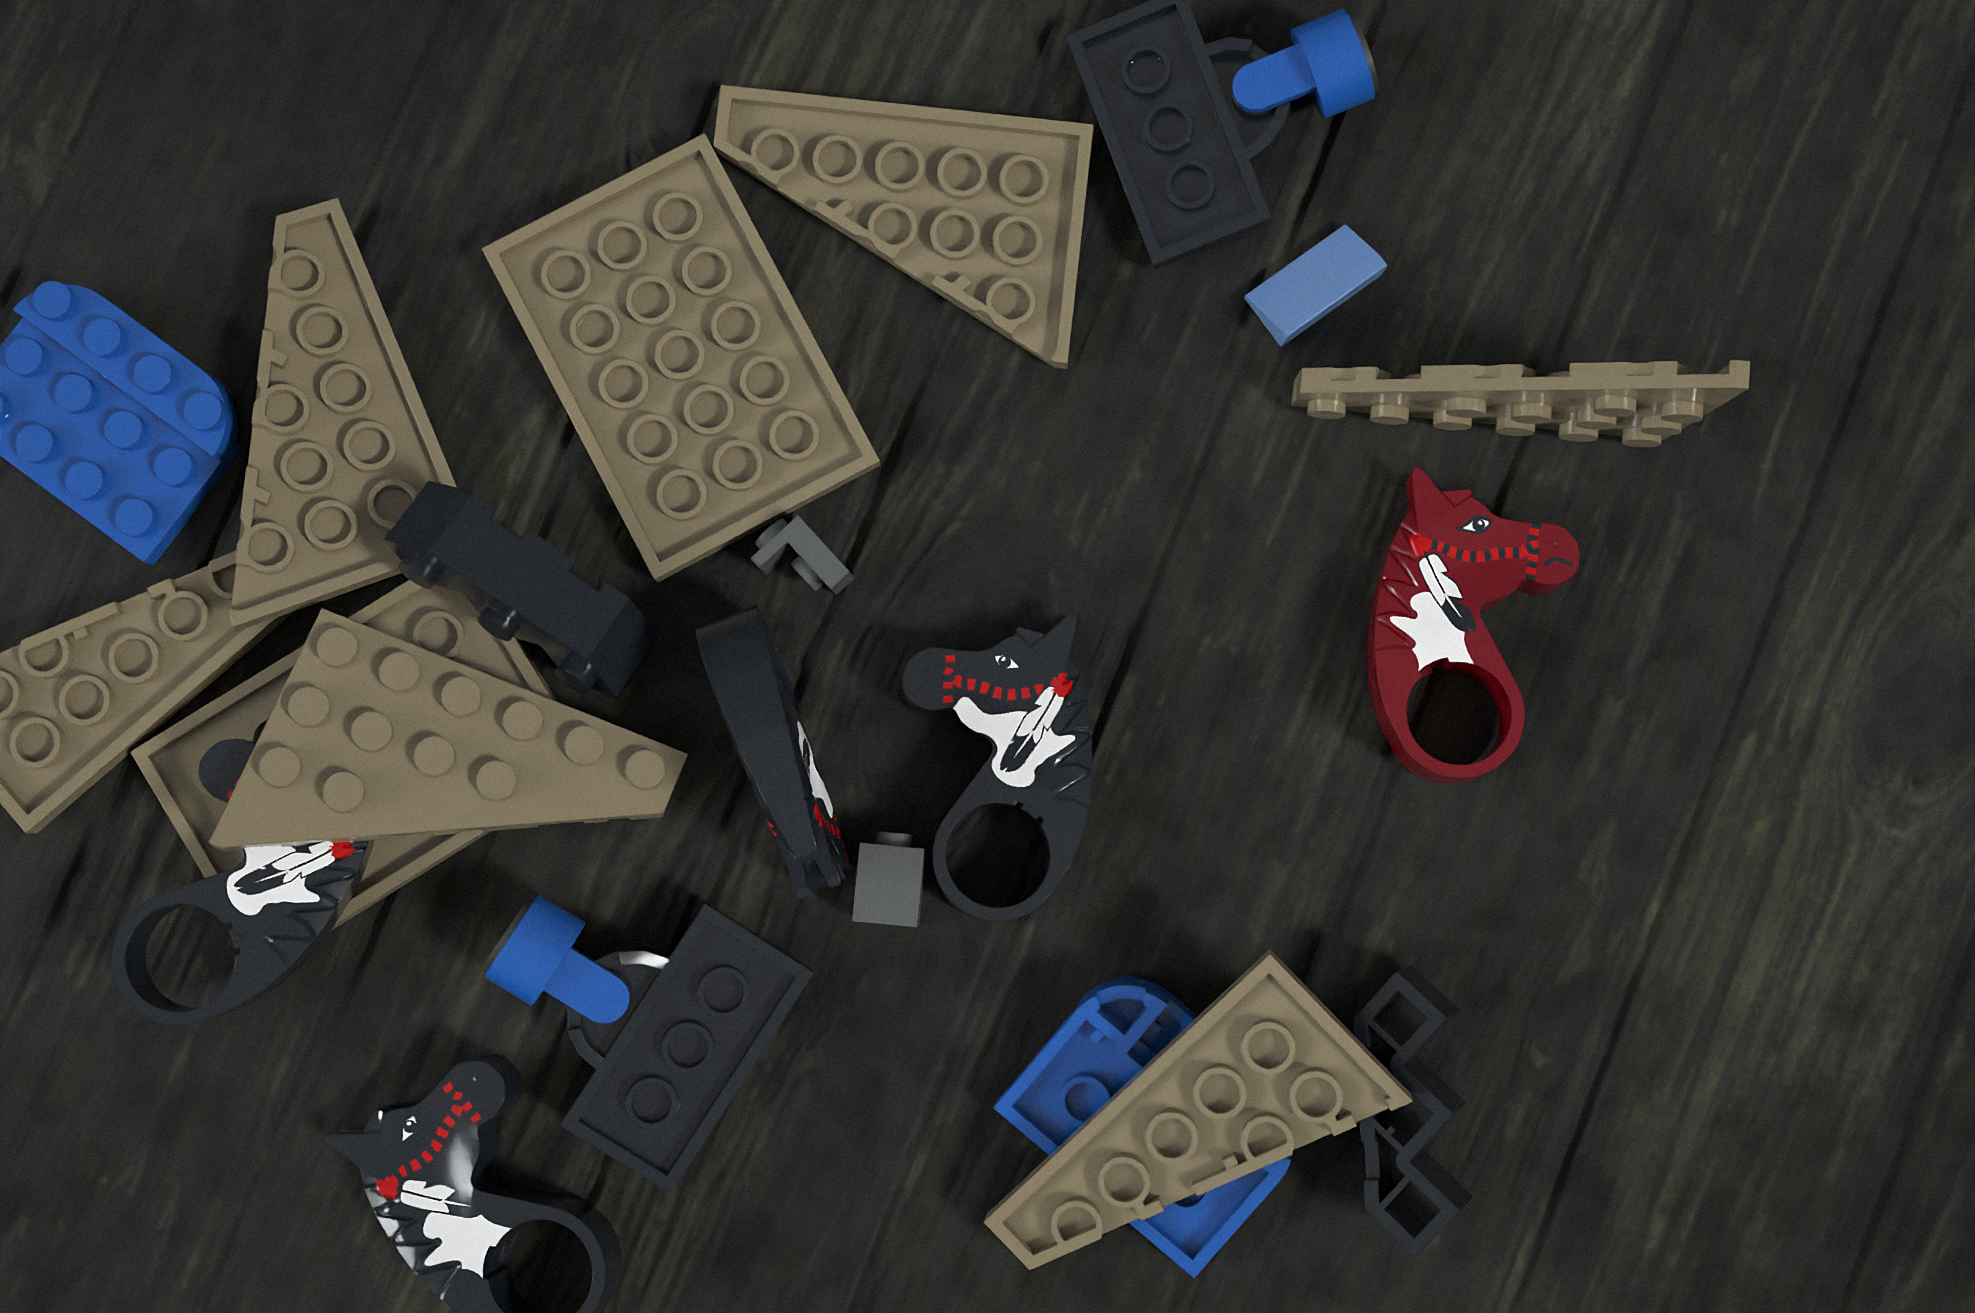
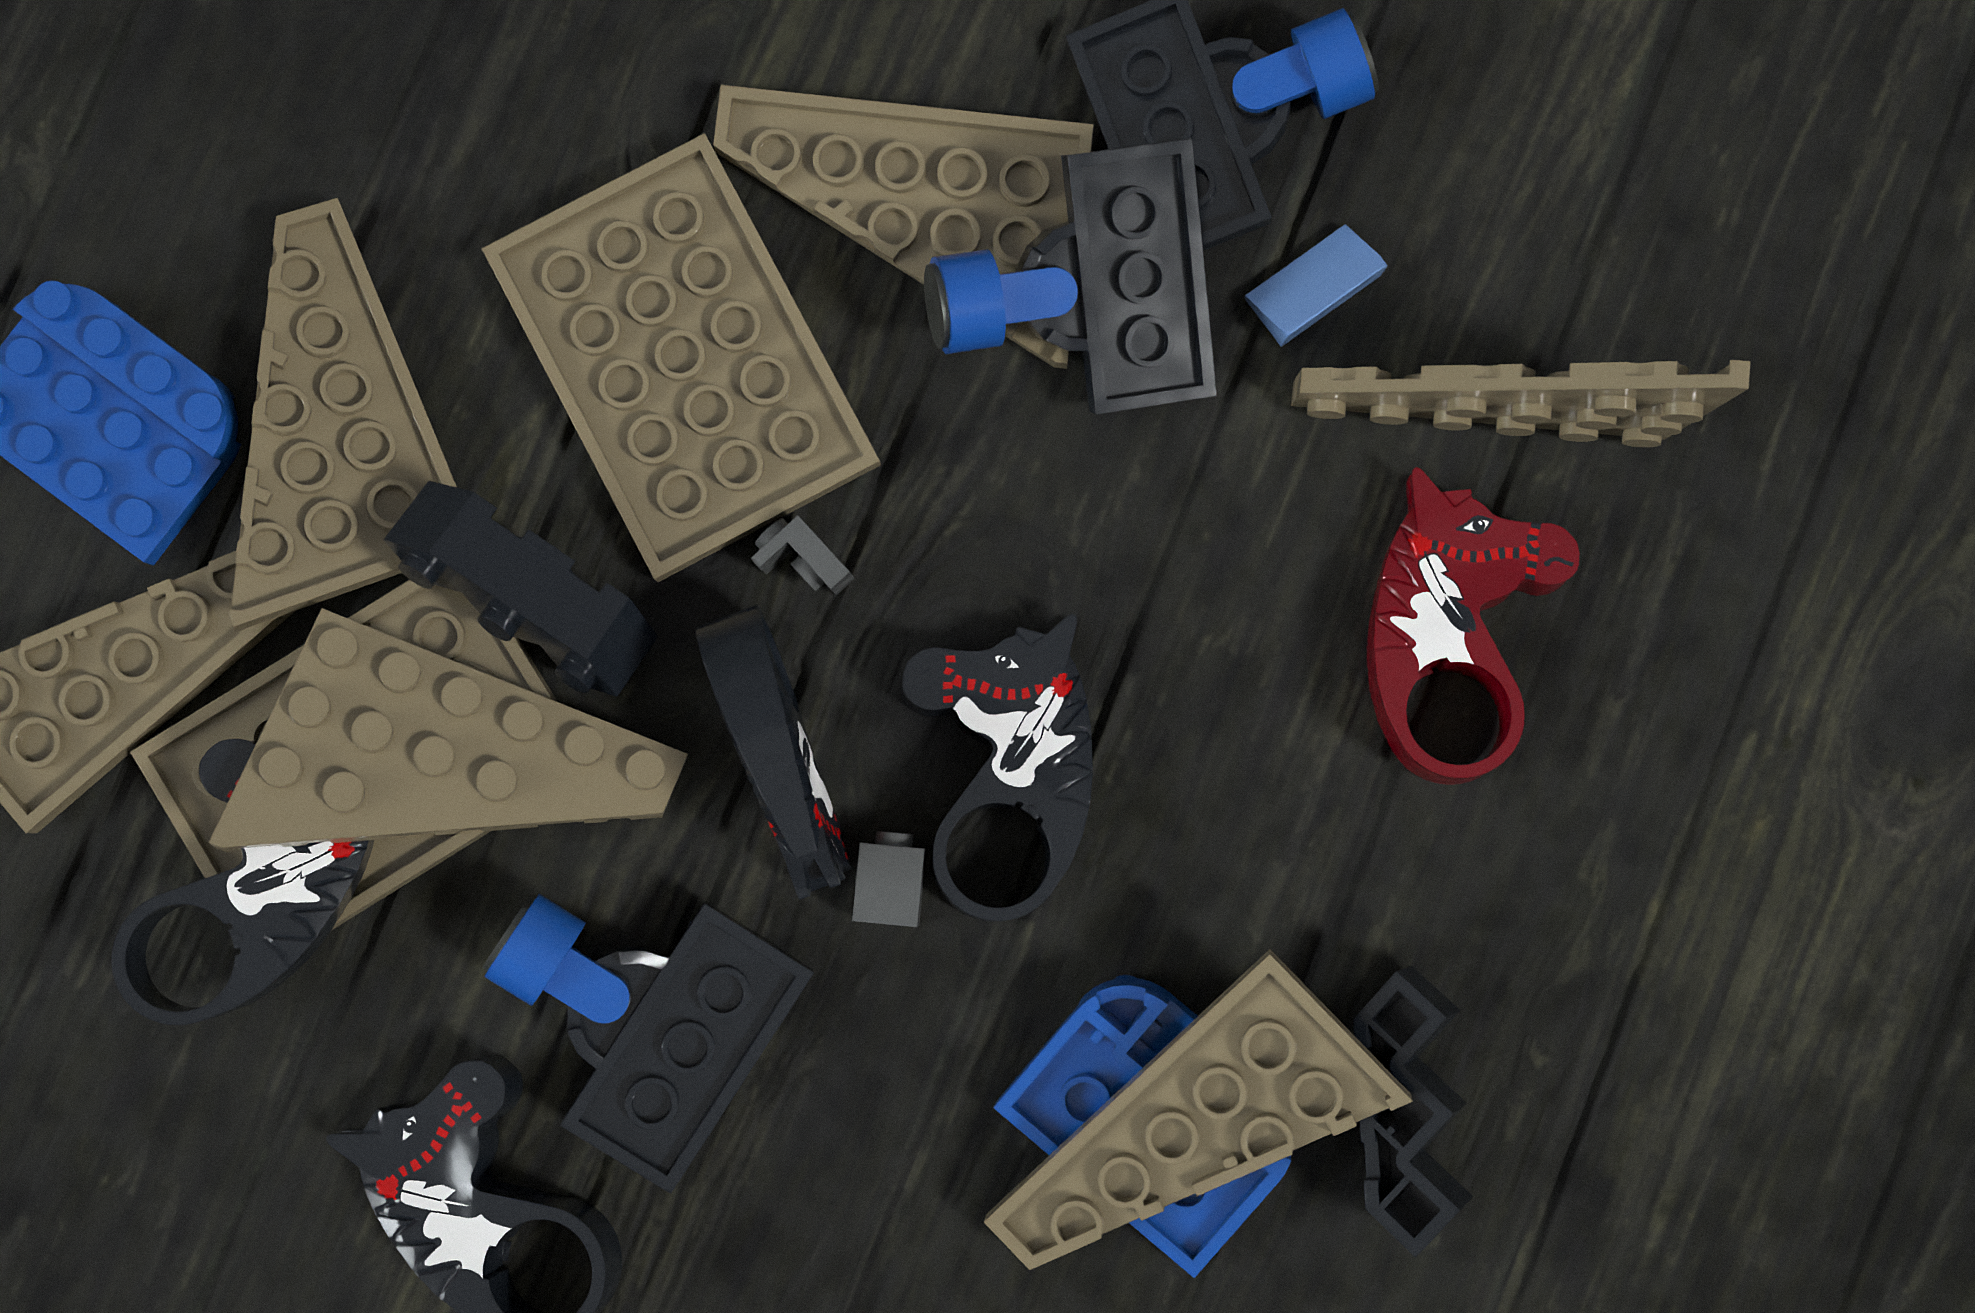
none -> black plate [924,139,1217,415]

